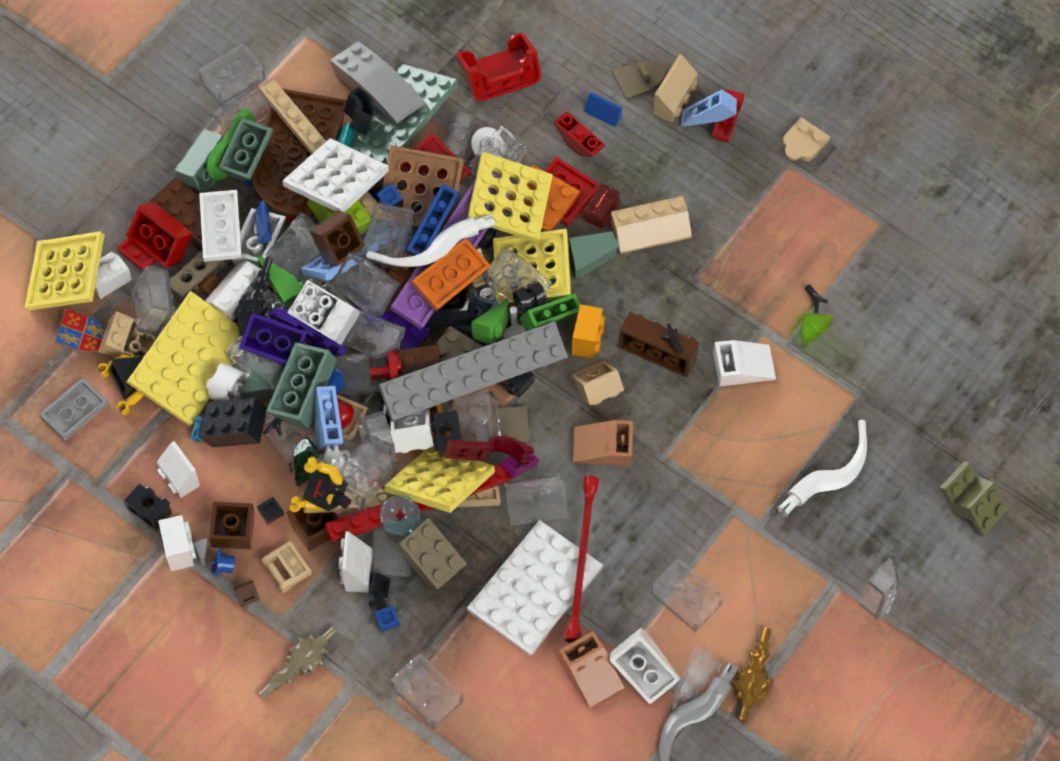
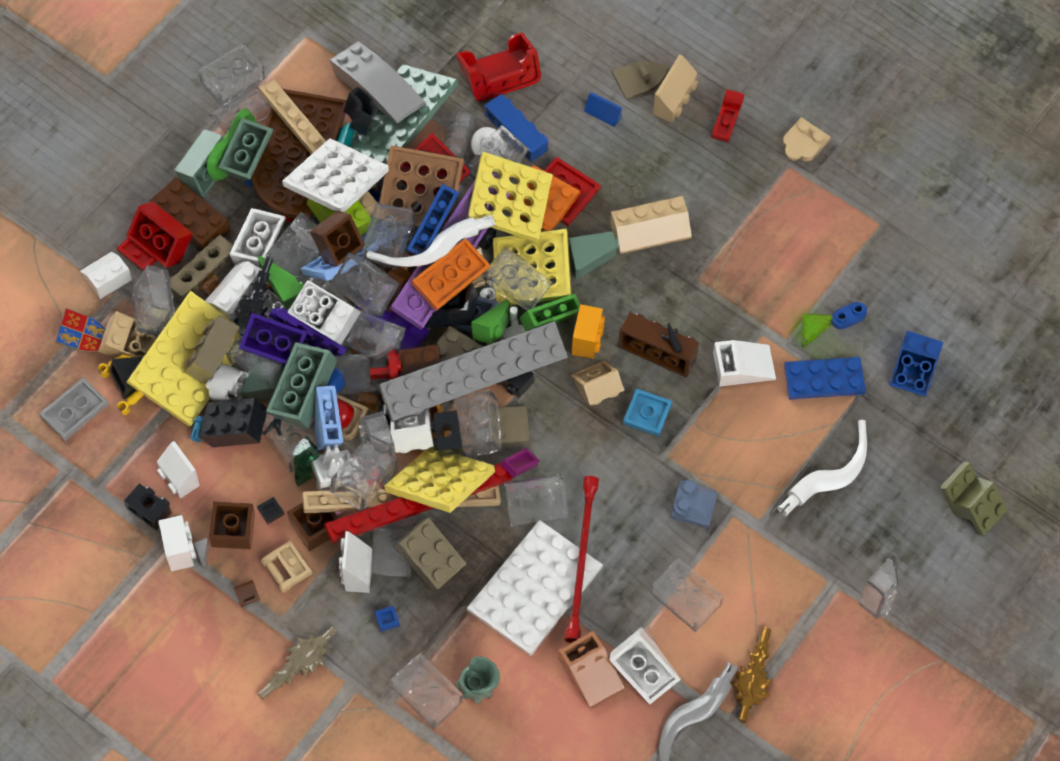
light yellow piece [25,231,105,311] -> none
white plate [199,190,242,262] -> none
blue piece [211,549,235,577] -> none
blue slope [255,200,272,244] -> none
torso [289,457,352,512] -> none
black plate [368,572,390,610] -> none
blue plate [377,183,403,210] -> none
clear light blue plate [380,495,420,536] -> none
dark red piece [444,436,534,464] -> none
black wheel [512,281,547,314] -> none
red slope [554,111,605,157] -> none
nougat slope [573,420,633,466] -> none
clear red brick [583,183,621,228] -> none
clear slope [670,646,721,713] -> none
light blue slope [681,89,737,127] -> none
black bar [804,284,828,313] -> none
none -> dark tan brick [184,315,240,384]
none -> clear orange plate [357,393,379,412]
none -> sand green hair [454,656,500,703]
none -> blue brick [485,94,548,163]
none -> dark azure plate [623,389,672,437]
none -> sand blue slope [671,480,718,528]
none -> blue plate [784,357,866,400]
none -> blue plate [831,302,867,329]
none -> blue slope [889,331,944,397]

